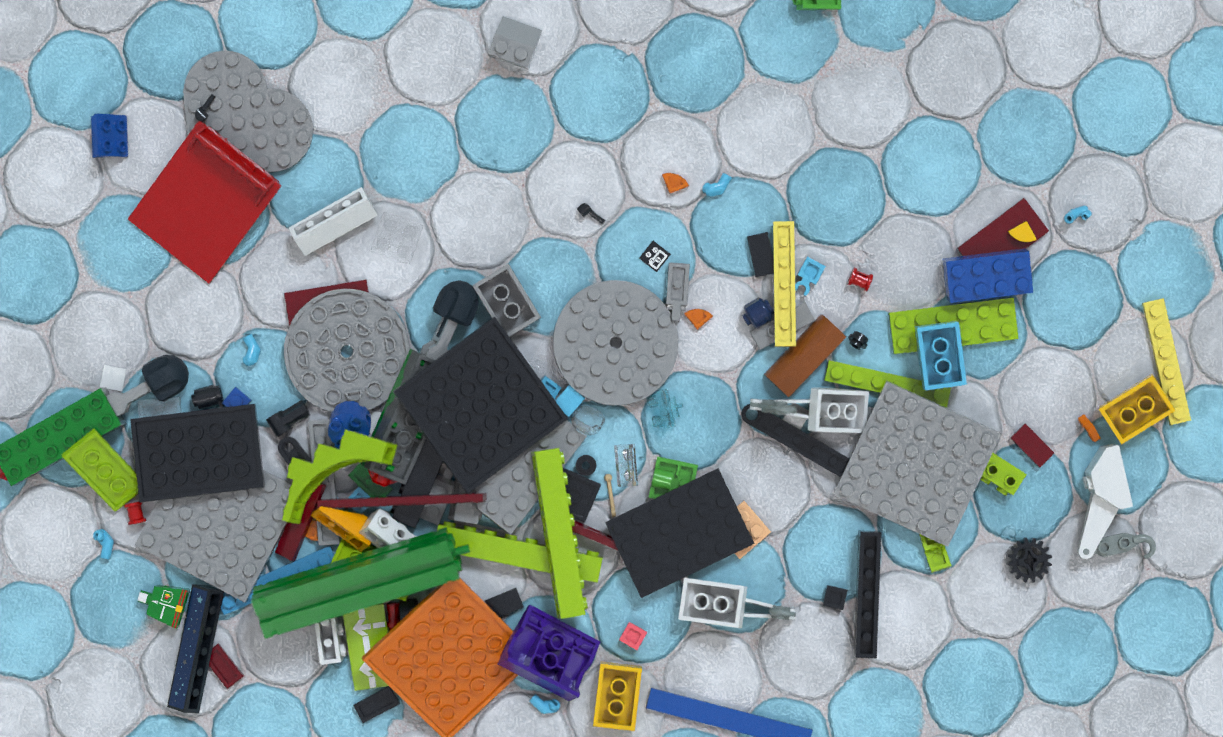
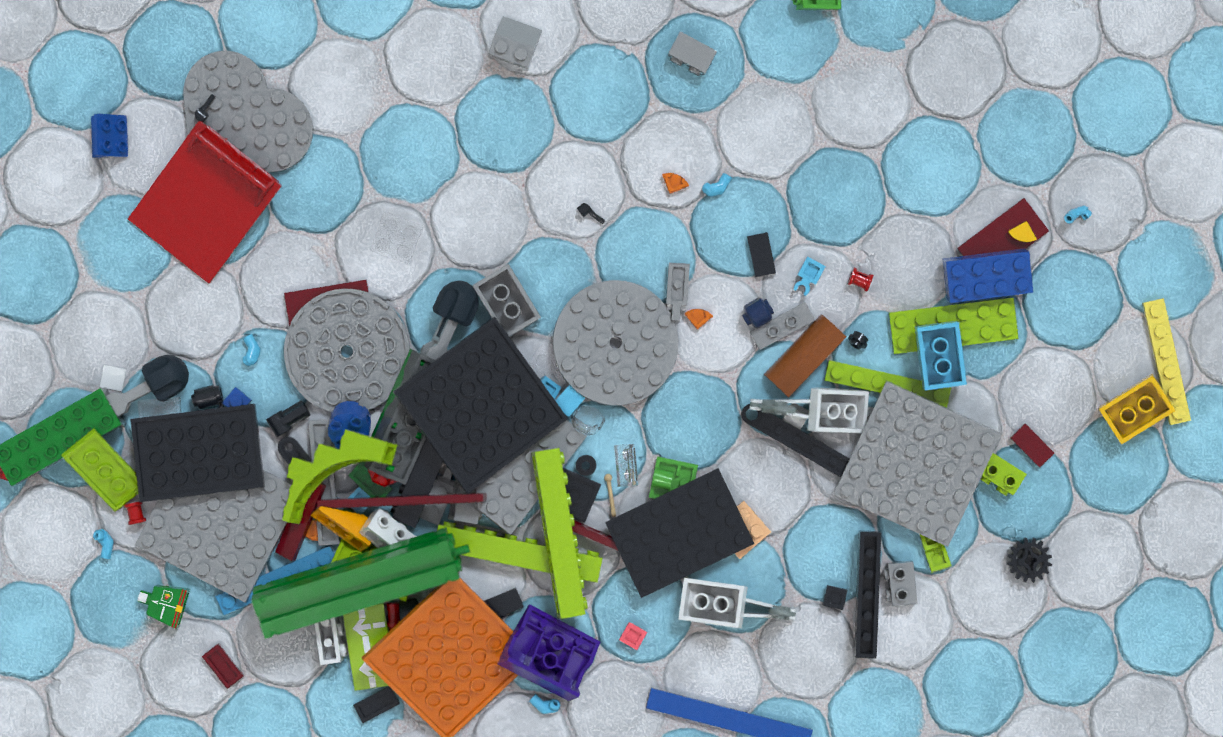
brick [167,584,224,713] -> none
white brick [289,187,378,256] -> none
yellow brick [593,661,642,731] -> none
black sticker [639,241,671,272] -> none
clear light blue hips [647,389,684,429] -> none
light yellow plate [773,221,796,347] -> none
white slope [1077,444,1156,559] -> none
orange tile [1078,414,1101,442] -> none
none -> light grey brick [668,31,717,76]
none -> light grey brick [884,561,918,606]

